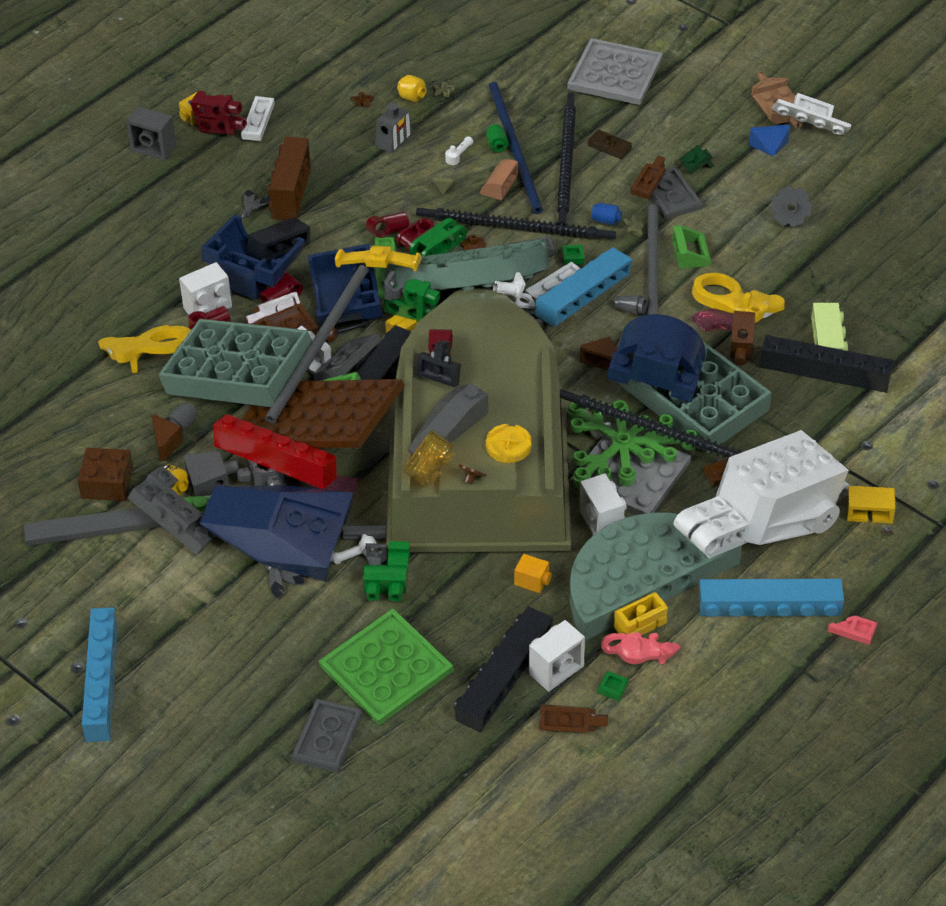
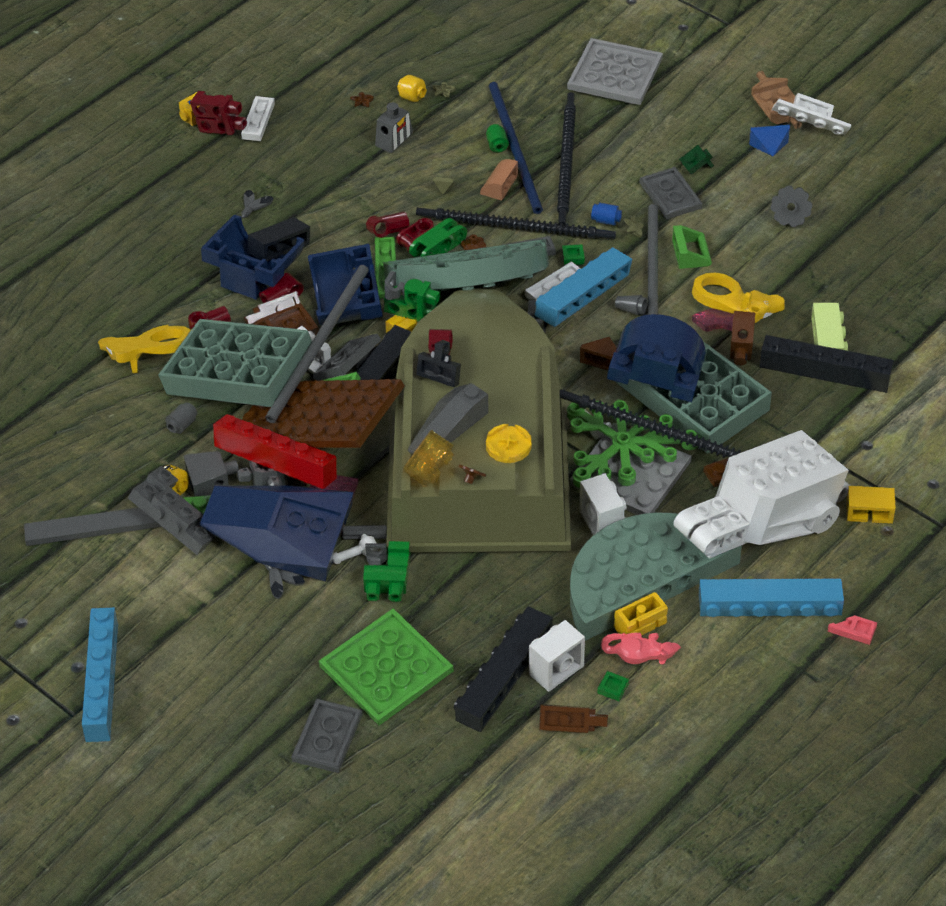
reddish brown brick [78,448,133,501] -> none
dark grey brick [126,106,176,160] -> none
reddish brown slope [151,415,183,462] -> none
white brick [179,262,232,315] -> none
reddish brown brick [267,136,311,220] -> none
black hinge [325,319,370,344] -> none
yellow plate [335,246,422,271] -> none
white piece [445,136,473,165] -> none
white bracket [493,272,536,309] -> none
light orange brick [514,554,552,593] -> none
dark brown plate [588,129,632,160] -> none
reddish brown hinge [630,156,666,200] -> none

